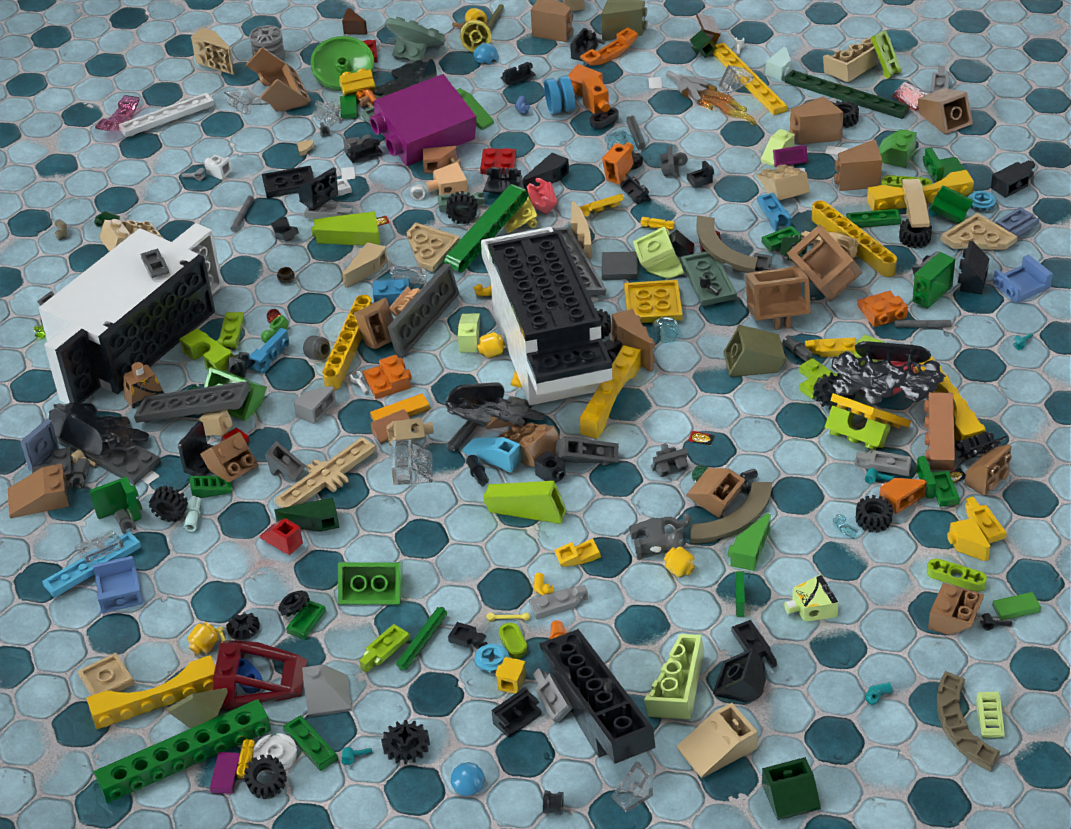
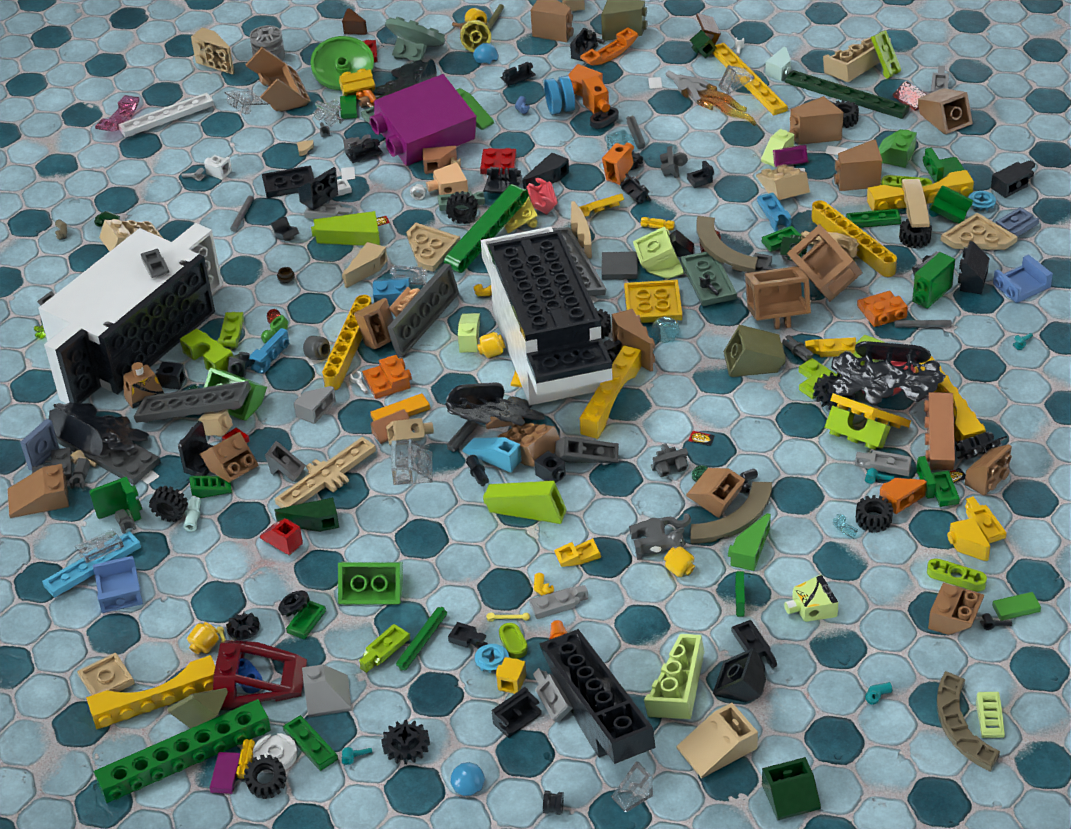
none -> black brick [155,361,186,390]

